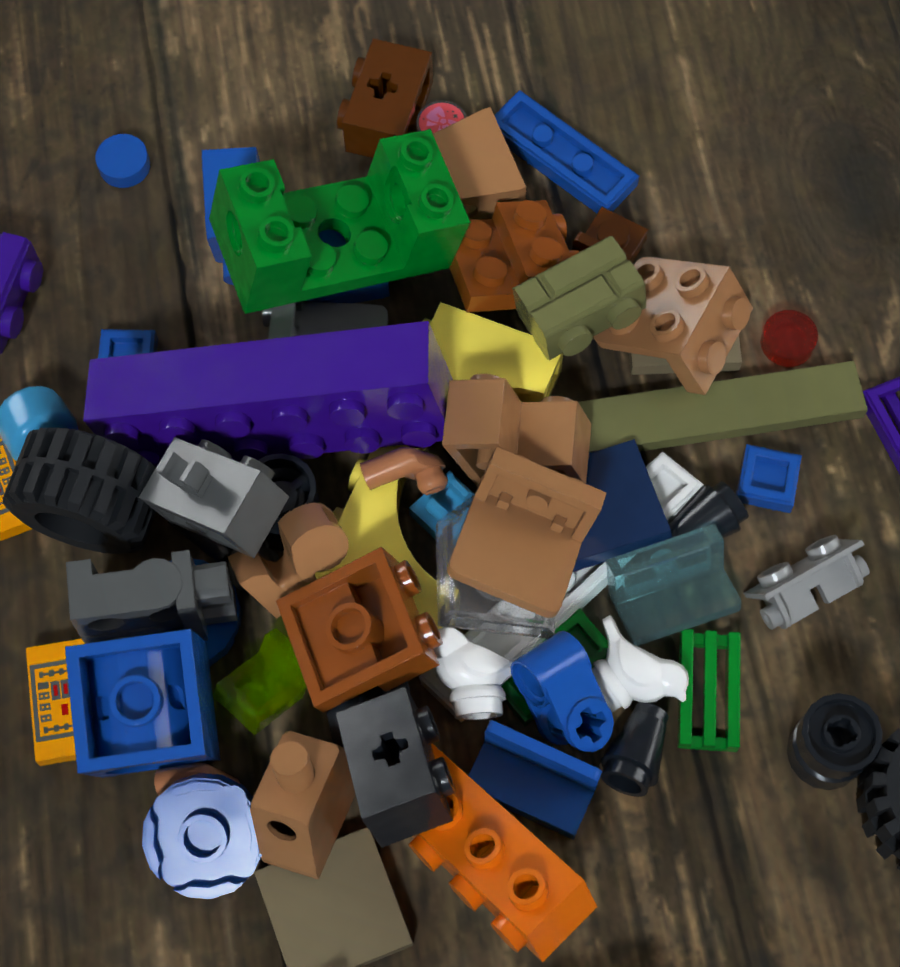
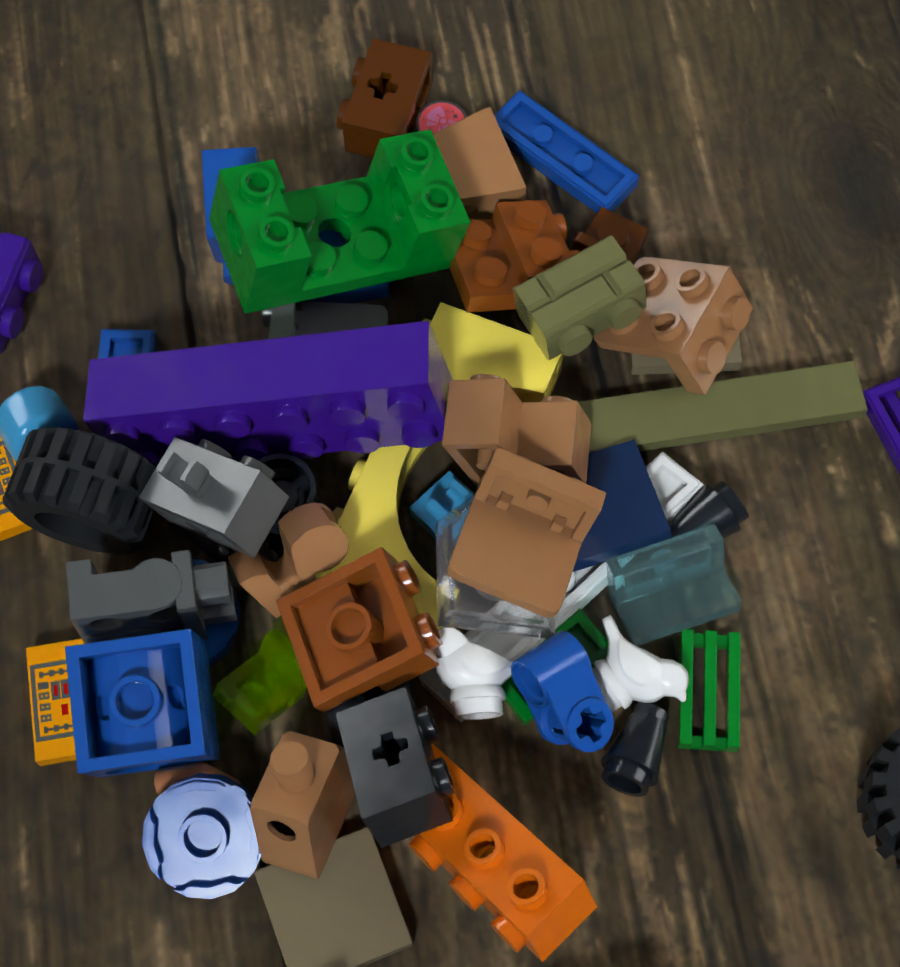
blue tile [95,134,150,188] -> none
nougat arm [360,447,448,495] -> none
blue panel [468,720,602,840] -> none
blue tile [736,444,802,513] -> none
light grey hinge [744,535,870,630] -> none
clear red tile [760,310,818,367] -> none
black wheel [787,693,883,790] -> none

